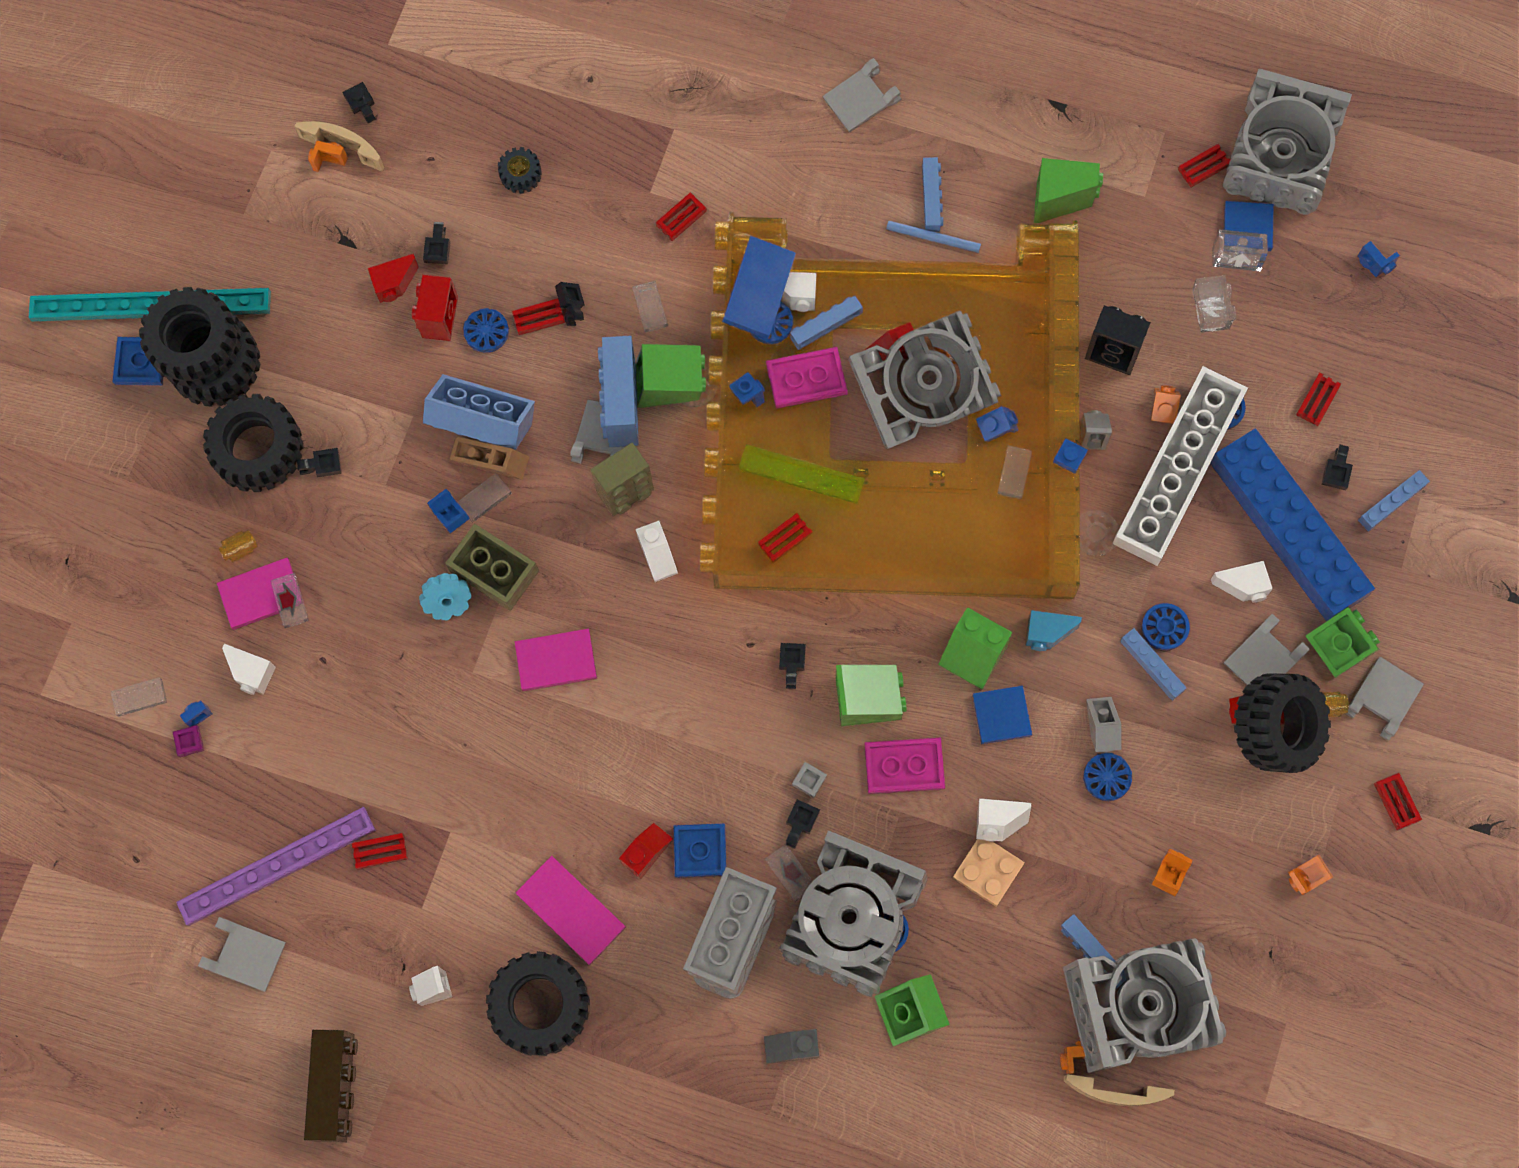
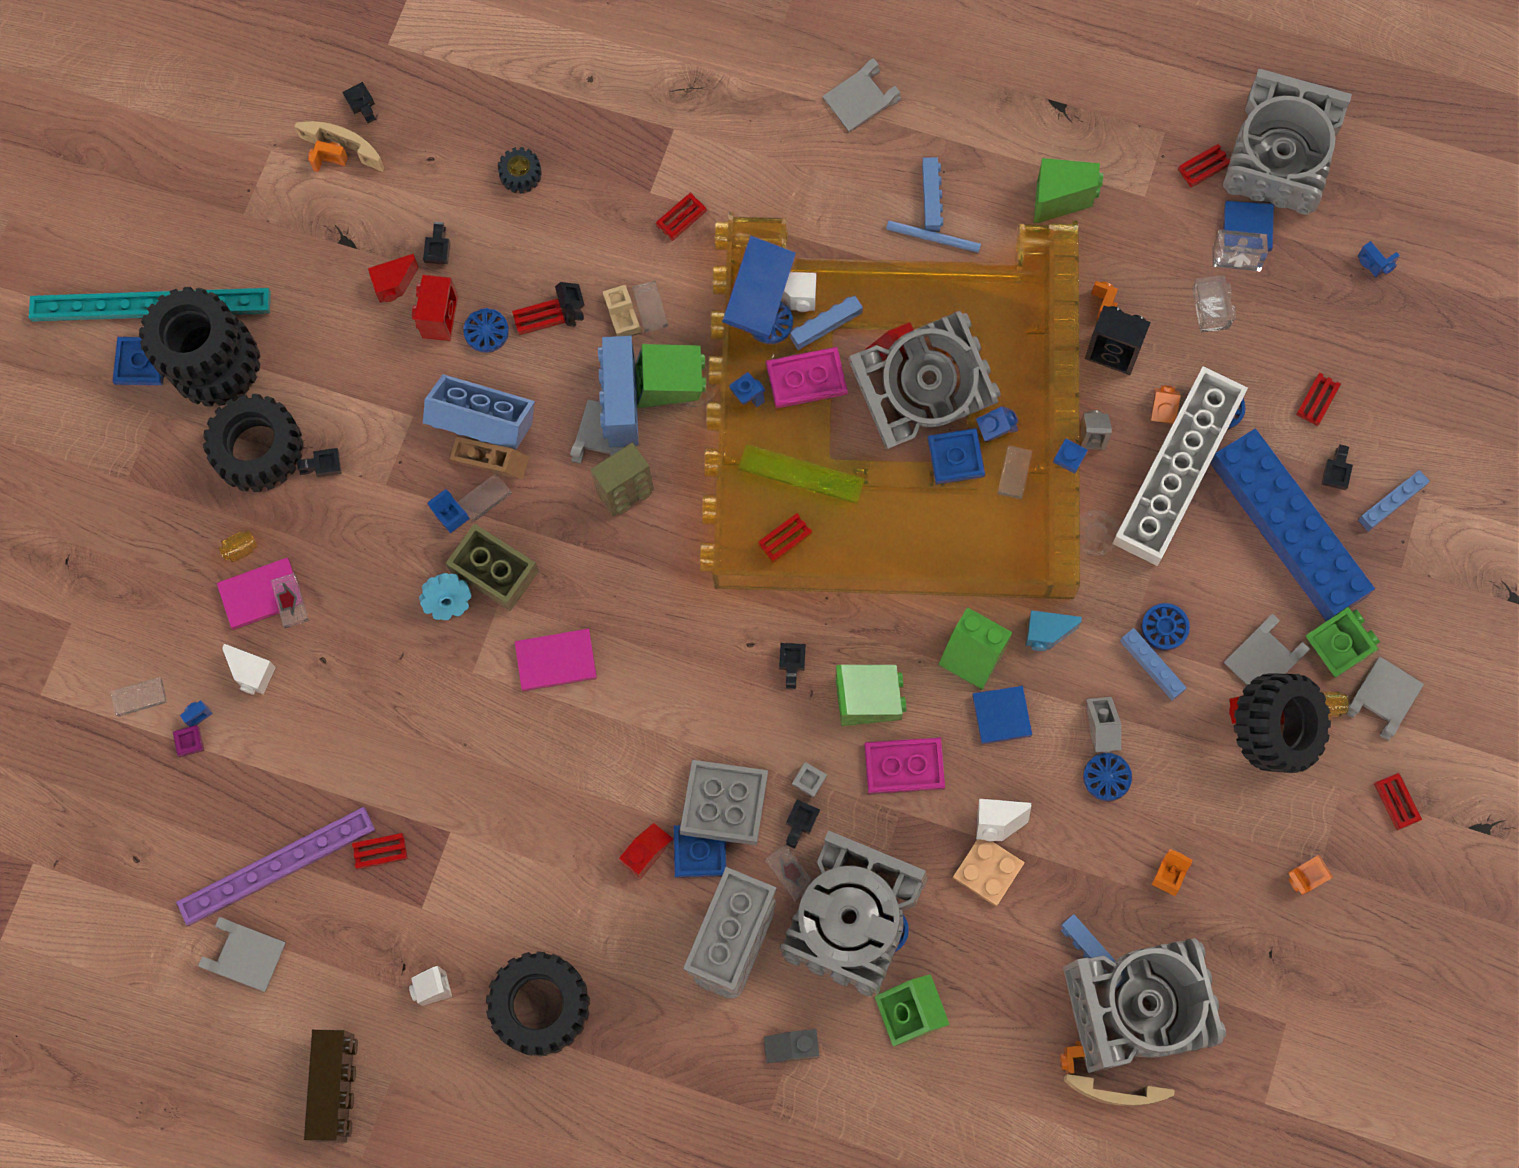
dark pink tile [515,856,626,965] -> none
white slope [636,521,678,582] -> none
white slope [1211,561,1272,603] -> none
none -> tan slope [603,285,641,336]
none -> light grey plate [680,760,768,846]
none -> blue tile [927,428,985,485]
none -> orange bracket [1091,281,1118,321]

